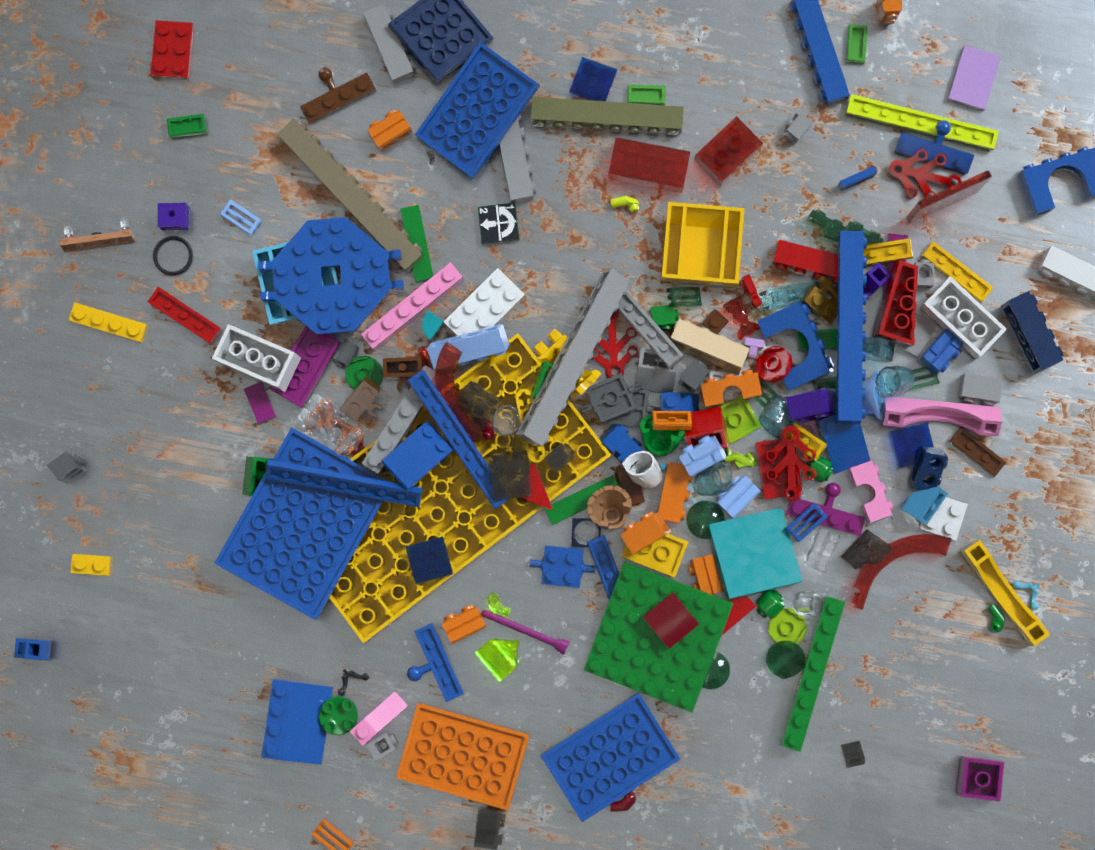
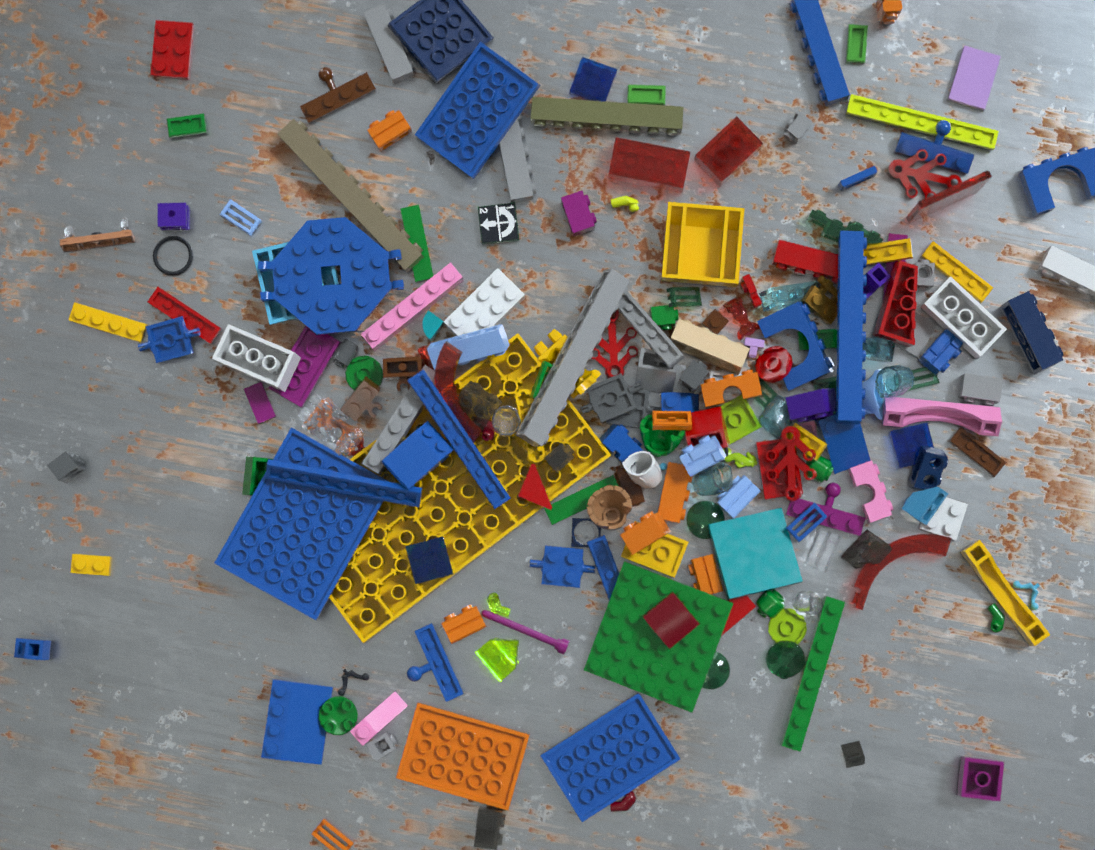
clear smoke bracket [489,451,531,500] -> none
none -> blue plate [138,316,201,363]
none -> magenta brick [561,190,597,237]

